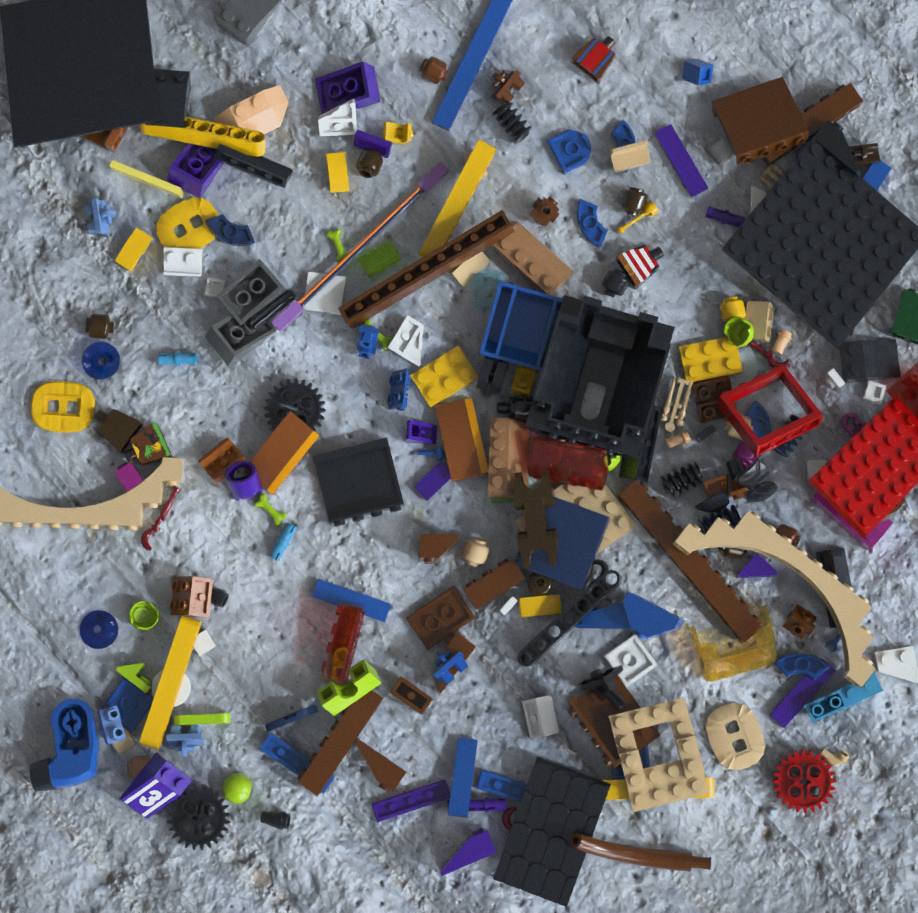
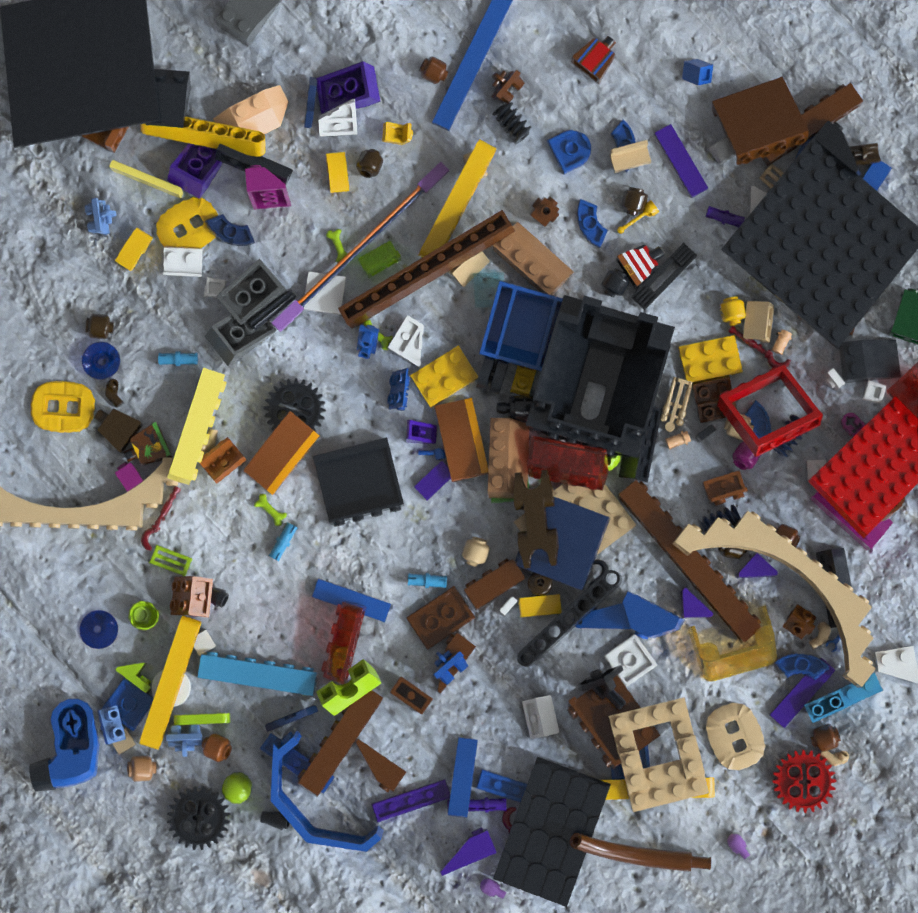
dark purple slope [119,752,192,819] -> none
dark purple piece [225,461,262,501] -> none
dark purple tile [353,130,392,158] -> none
reddish brown slope [420,534,459,564] -> none
black piece [660,461,703,497] -> none
black plant [695,458,778,513] -> none
lime hair [723,316,754,347] -> none
none -> dark brown arm [105,379,123,408]
none -> lime tile [149,545,193,576]
none -> light yellow brick [167,368,227,485]
none -> dark azure brick [197,652,318,696]
none -> tan arm [201,429,218,454]
none -> dark orange head [202,733,232,762]
none -> magenta slope [245,165,291,210]
none -> blue panel [270,731,384,852]
none -> dark blue tile [304,77,317,128]
none -> dark azure pin [408,573,447,588]
none -> medium lavender cylinder [480,878,507,899]
none -> black container [631,242,697,310]
none -> dark purple slope [681,587,714,619]
none -> medium lavender cylinder [727,834,750,860]
none -> tan arm [809,622,831,650]
none -> reddish brown head [810,724,841,752]

